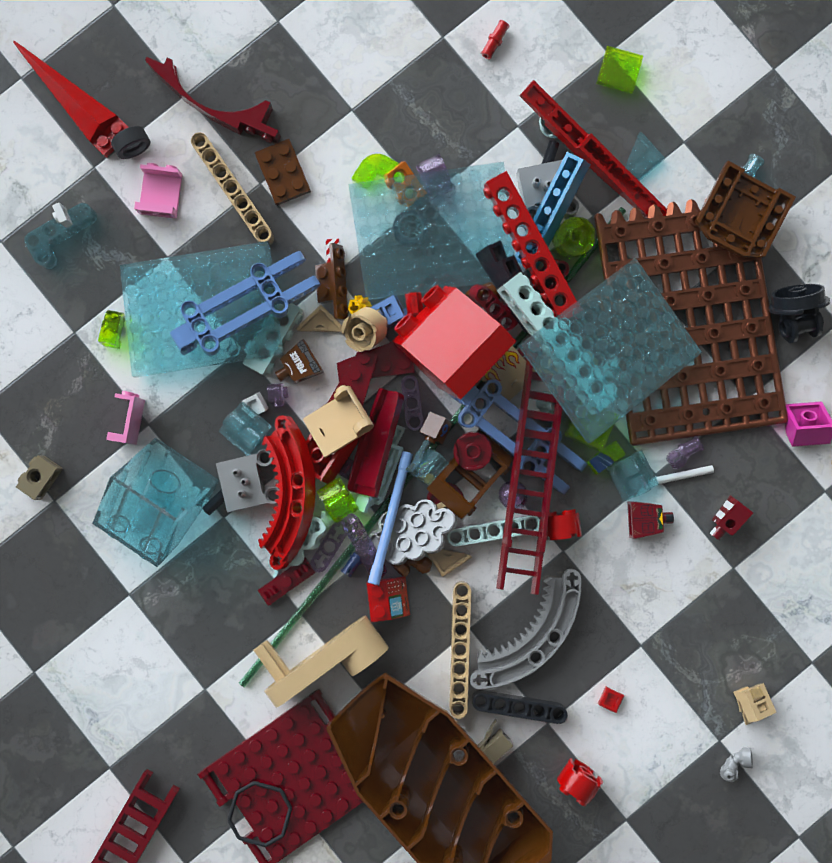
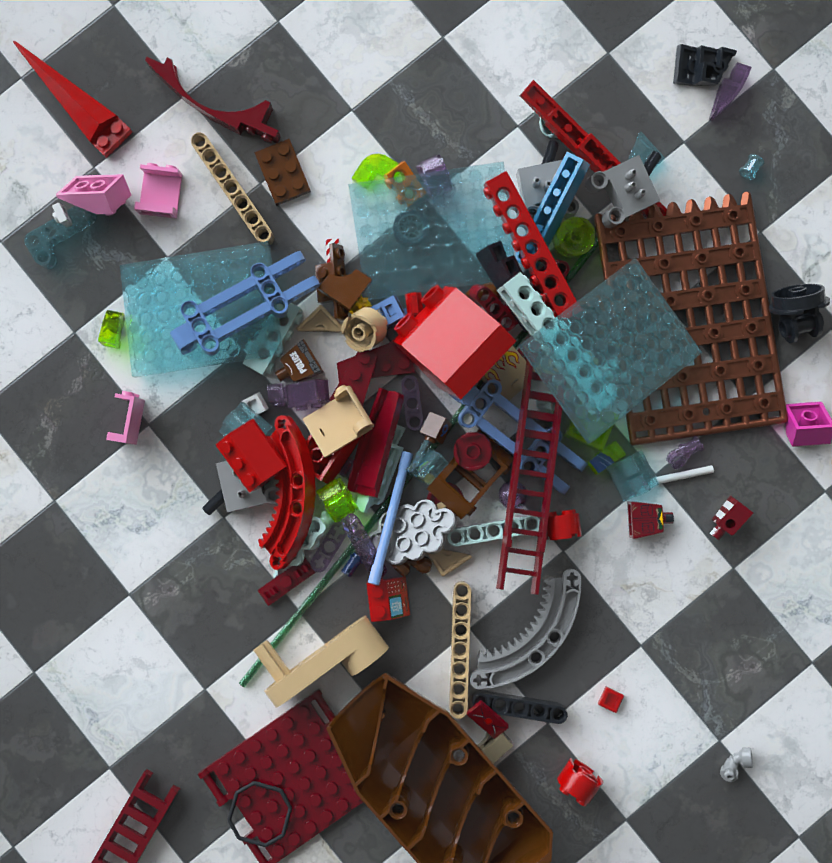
dark tan brick [16,455,63,500] -> none
clear light blue slope [92,438,219,567] -> none
black tyre [111,126,151,159] -> none
red pin [481,20,510,60] -> none
clear neon green tile [596,46,643,93] -> none
reddish brown wedge [695,161,796,258] -> none
tan piece [733,683,777,725] -> none
none -> bright pink slope [56,174,131,216]
none -> red slope [216,419,287,493]
none -> clear purple brick [286,379,330,411]
none -> reddish brown tile [318,269,372,311]
none -> dark red tile [467,700,509,739]
none -> light grey piece [585,151,661,228]
none -> black slope [673,44,737,86]
none -> clear purple slope [709,62,752,121]

